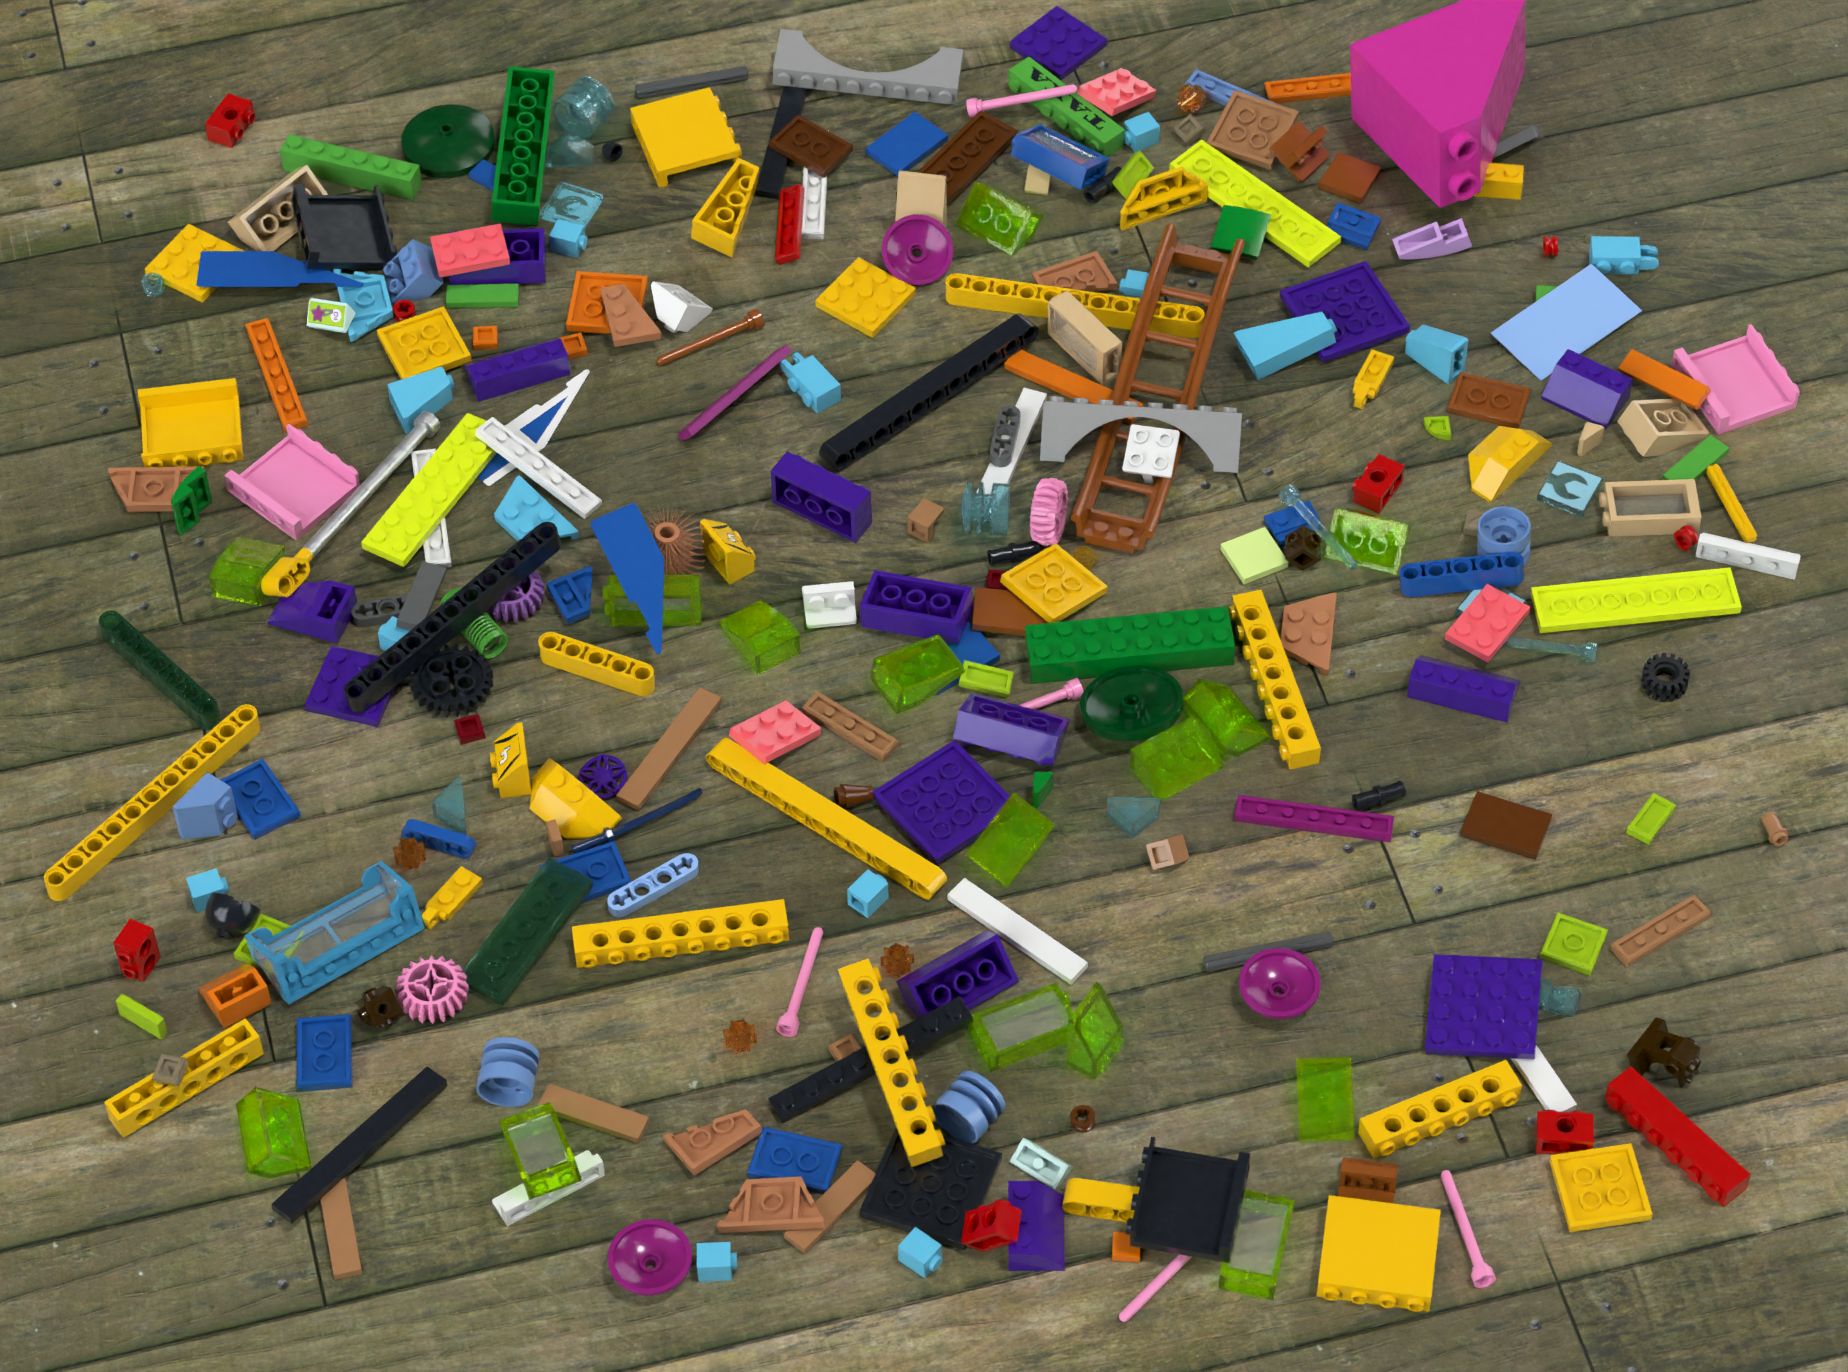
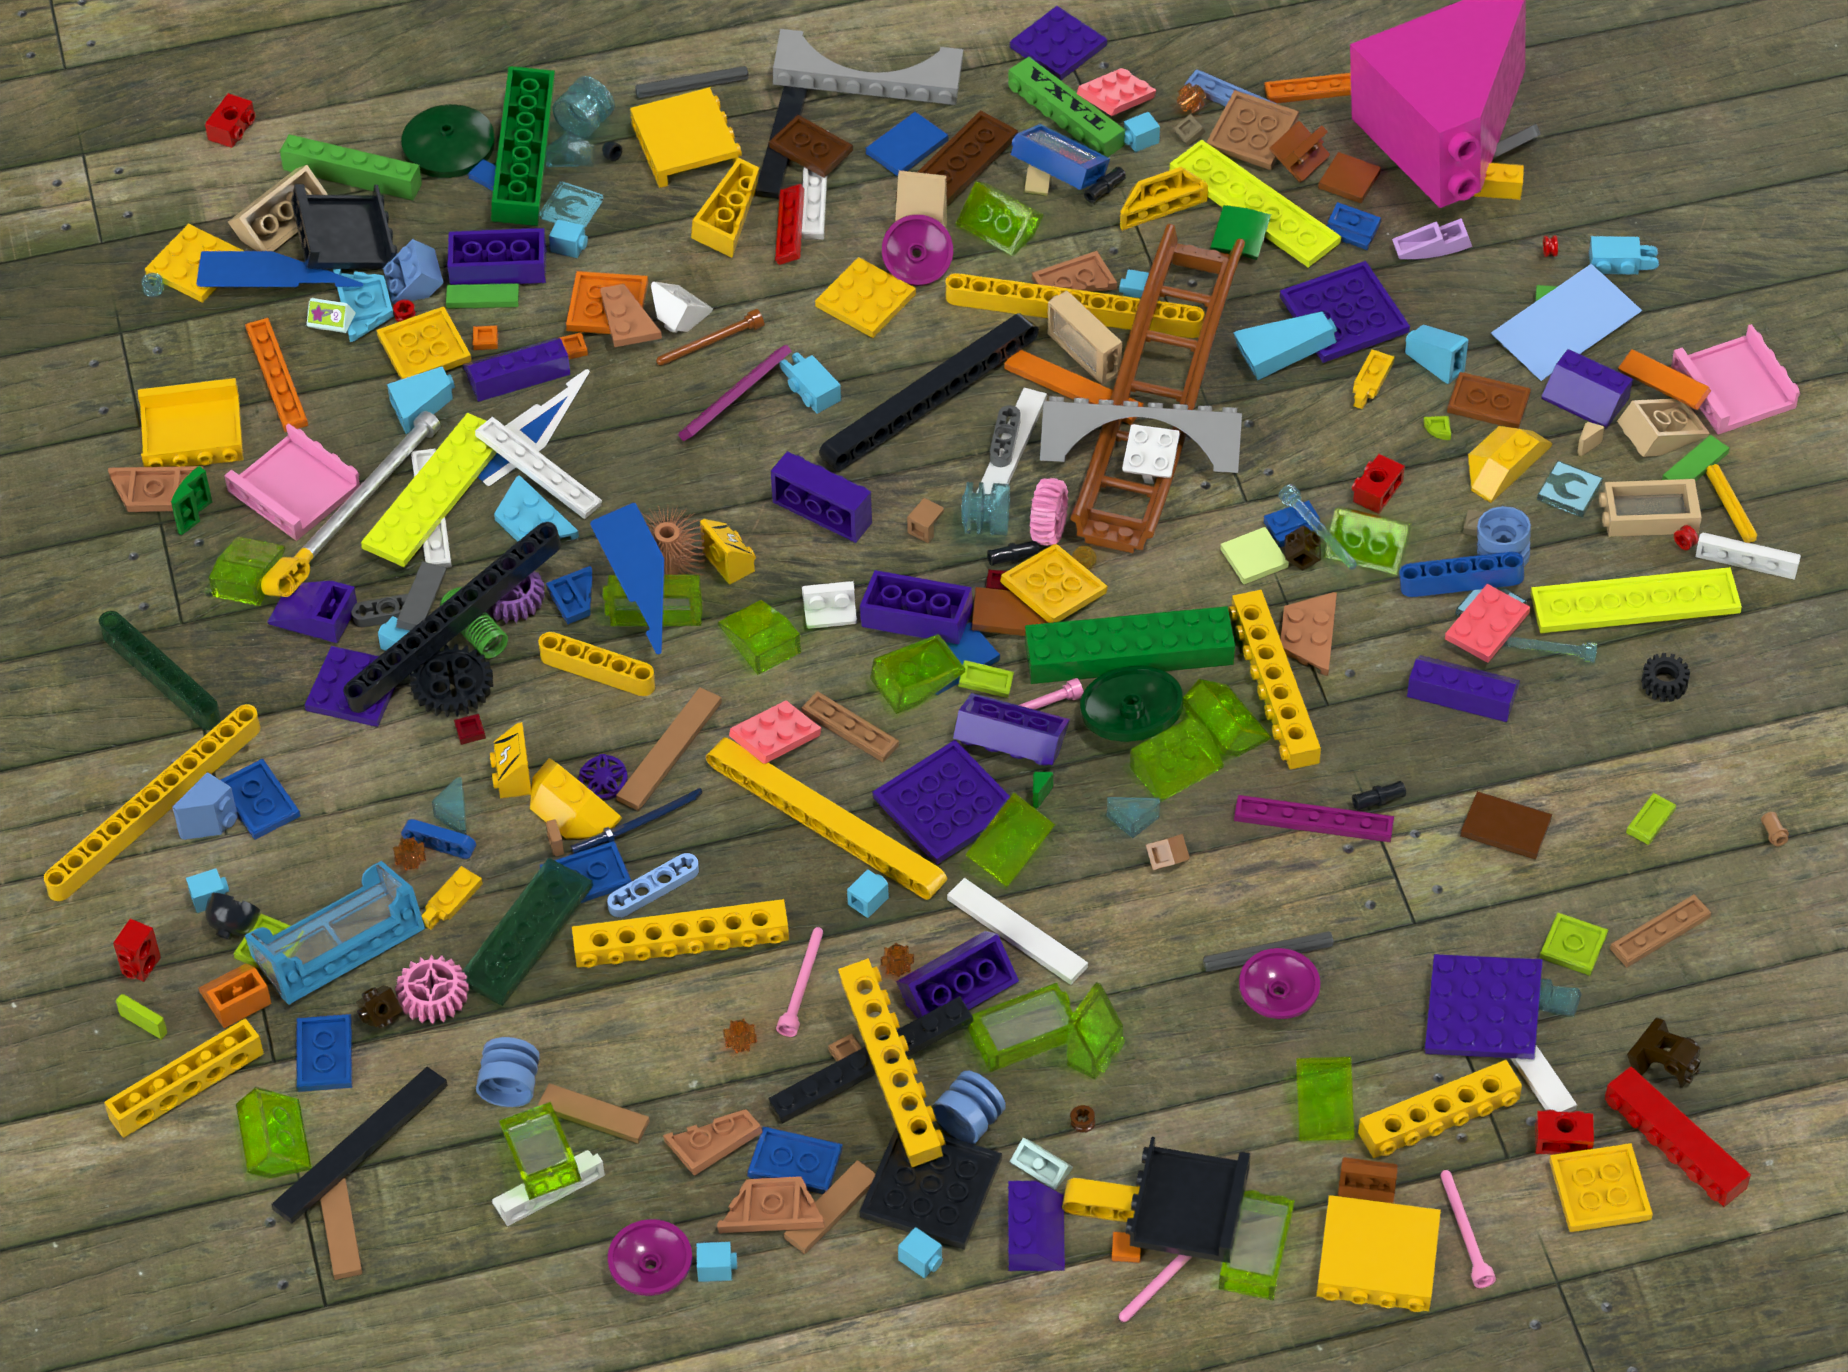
dark tan tile [152,1054,189,1087] -> none
coral plate [430,224,510,278] -> none
reddish brown cone [834,784,874,809] -> none
red brick [961,1200,1022,1252] -> none
bright pink piece [966,84,1077,118] -> none
lime tile [1112,151,1154,199] -> none

